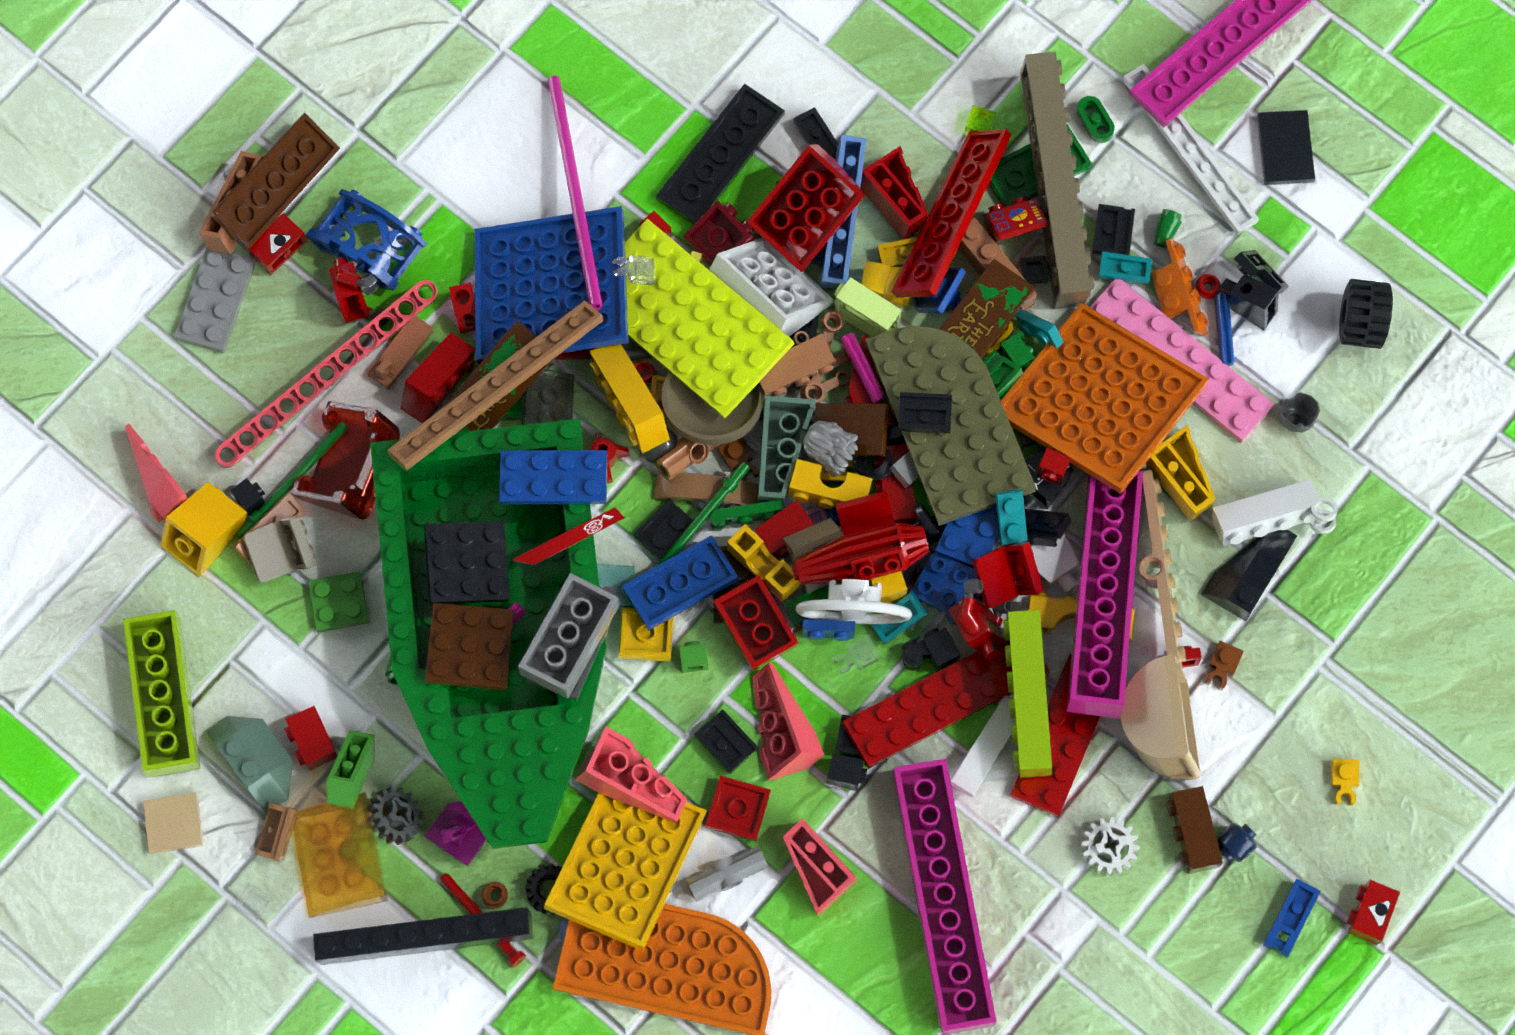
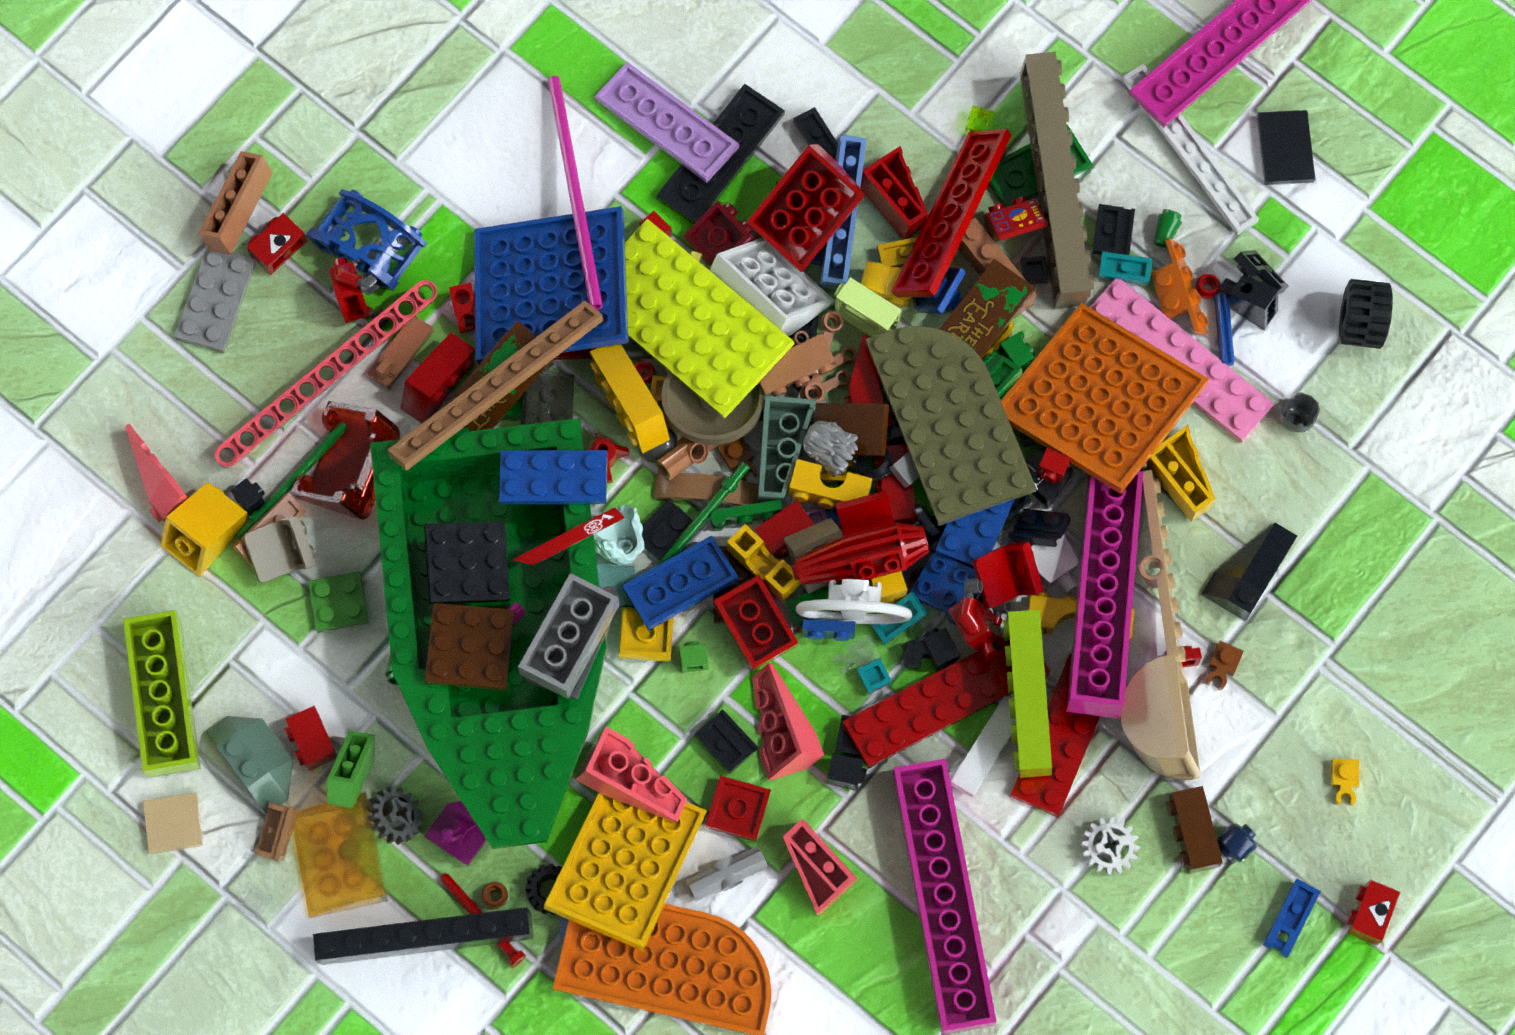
reddish brown tile [209,113,340,250] -> none
clear plate [612,255,656,286] -> none
dark pink axle [841,333,885,403] -> none
black plate [898,392,952,434] -> none
teal plate [995,489,1028,545] -> none
teal plate [1015,308,1064,348] -> none
green plate [1077,96,1115,143] -> none
white hinge [1212,480,1338,546] -> none
none -> lavender tile [594,62,739,183]
none -> light aqua hair [594,504,644,565]
none -> teal plate [857,658,892,695]

